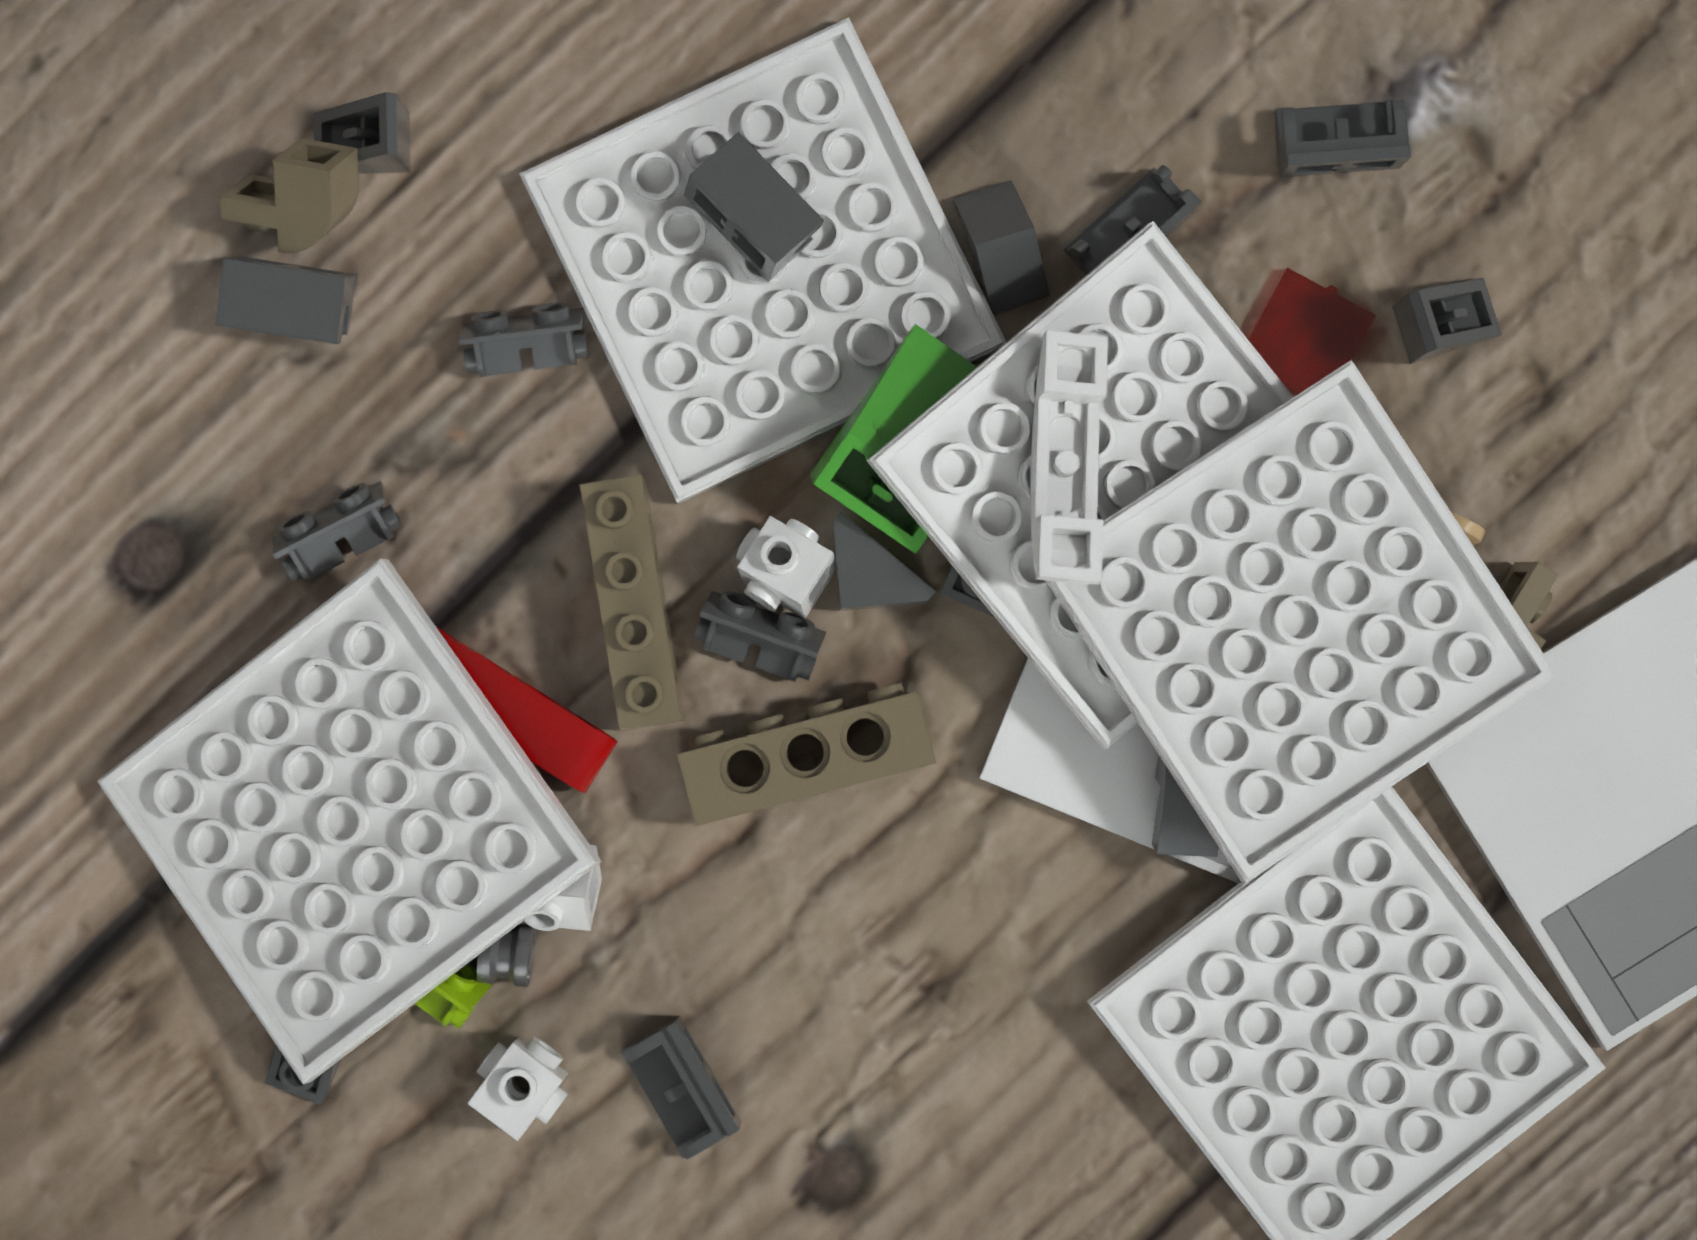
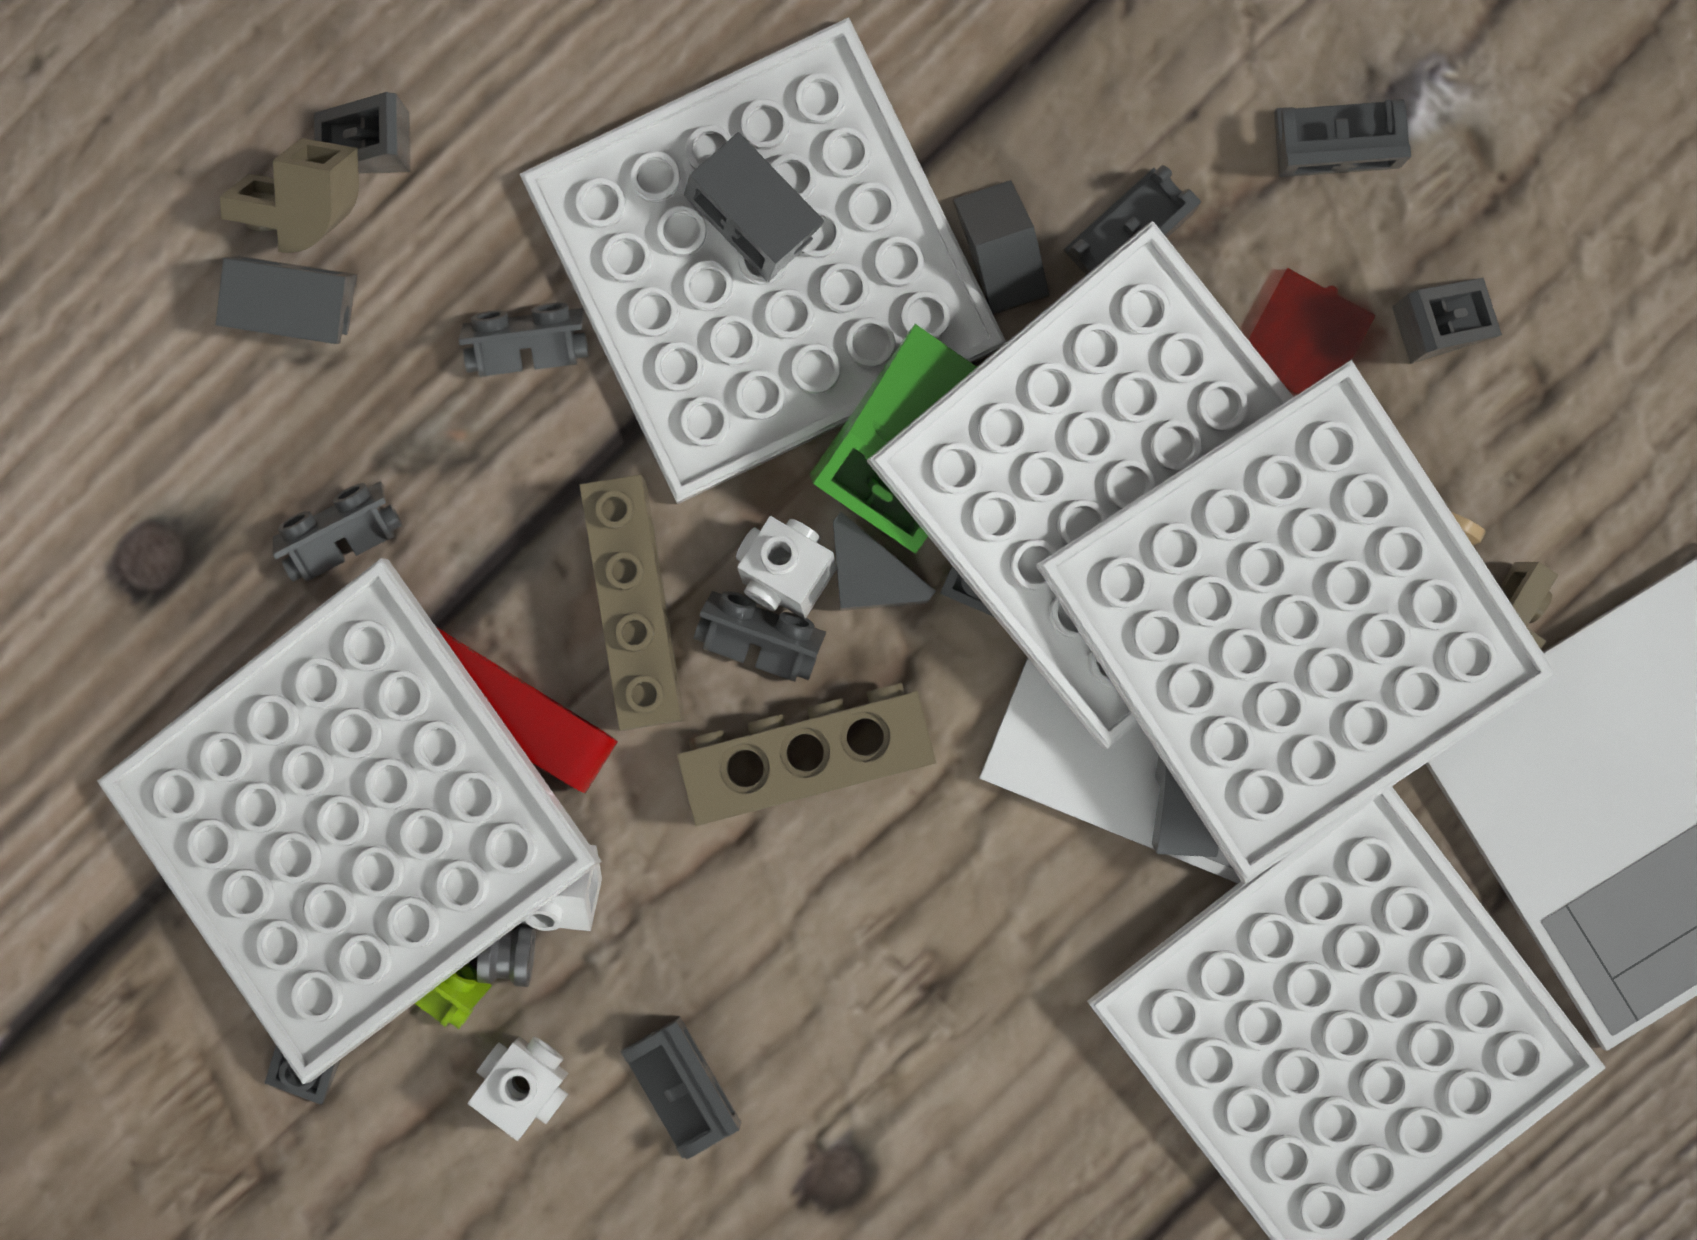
white slope [1030,330,1108,585] -> none

